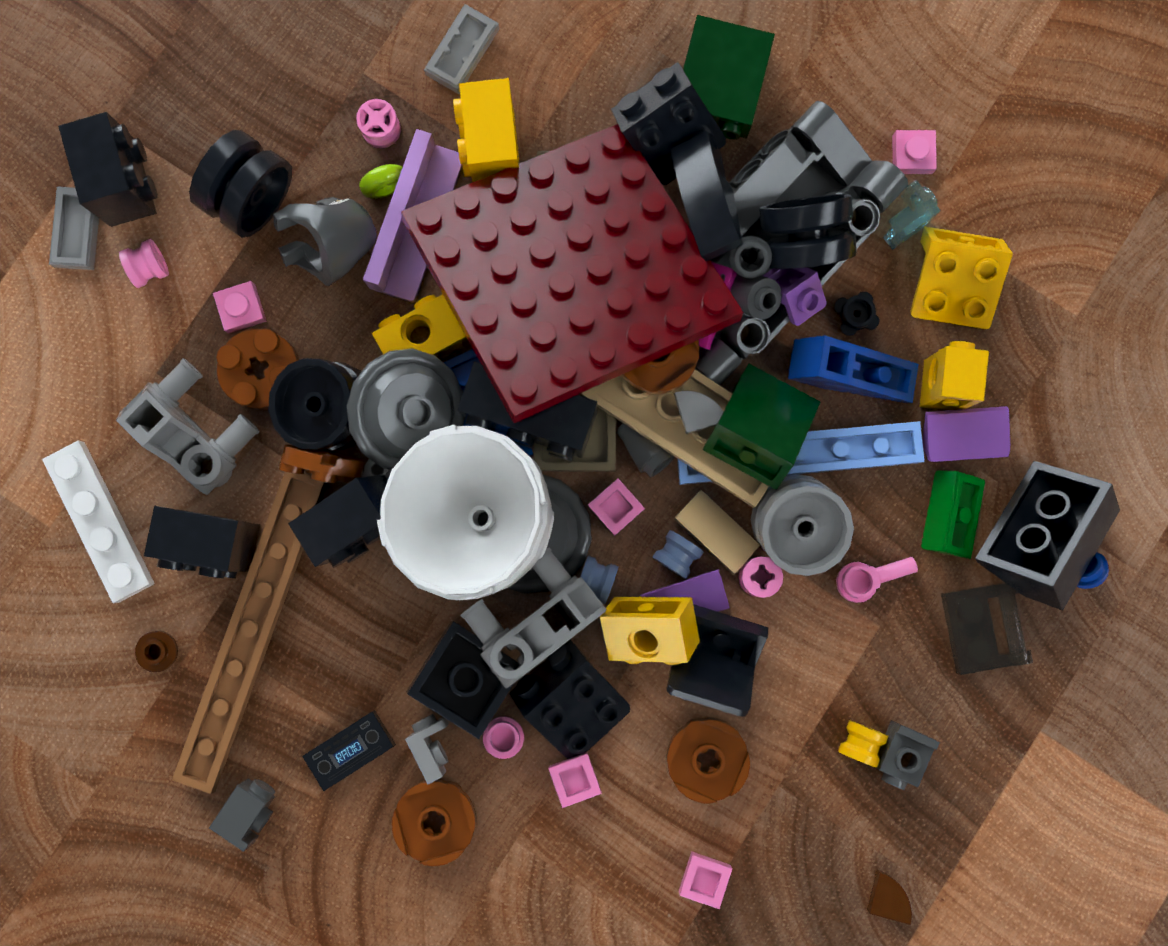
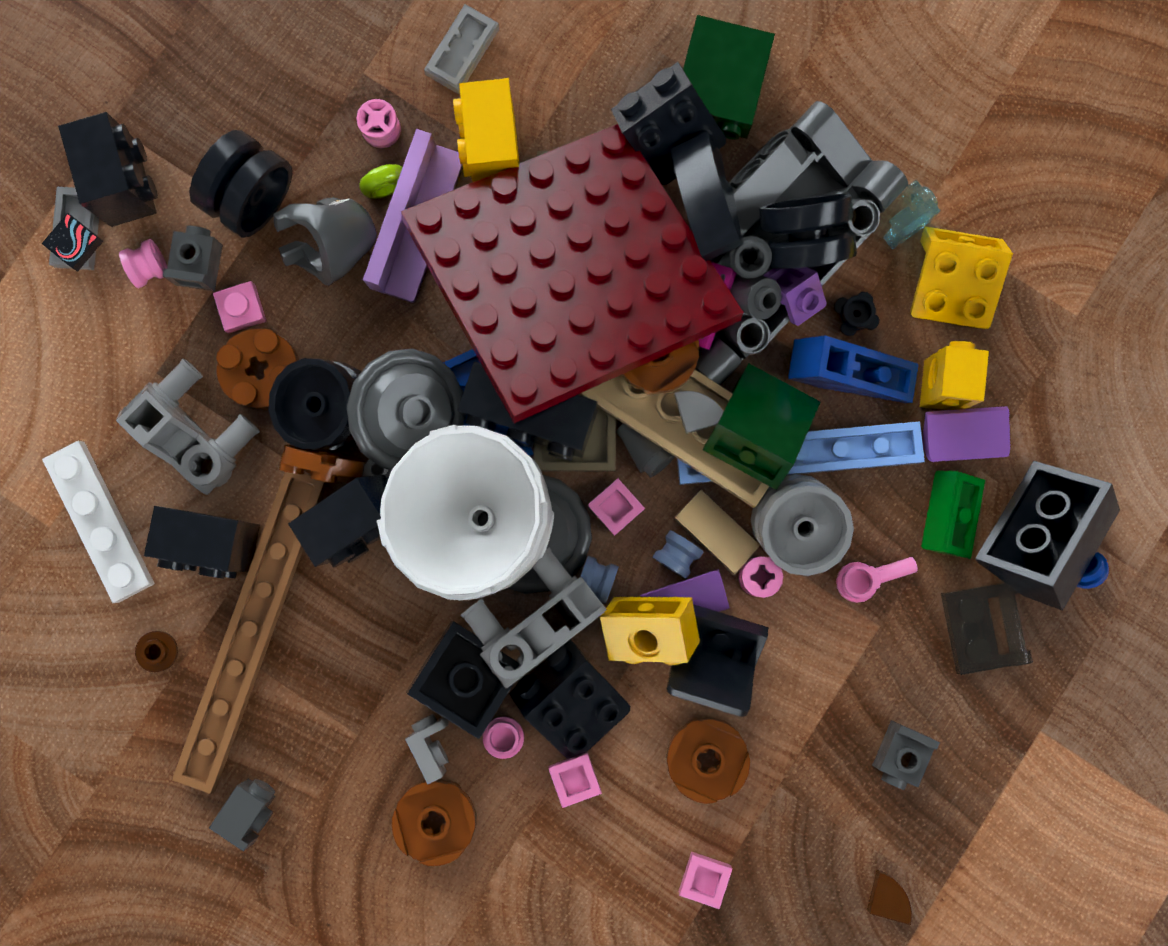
black tile [302,710,396,792] -> none
yellow brick [372,294,470,360] -> none
yellow wheel [838,720,889,768] -> none
bright pink plate [892,130,937,174] -> none
none -> tile [42,213,103,272]
none -> dark grey brick [163,226,223,291]

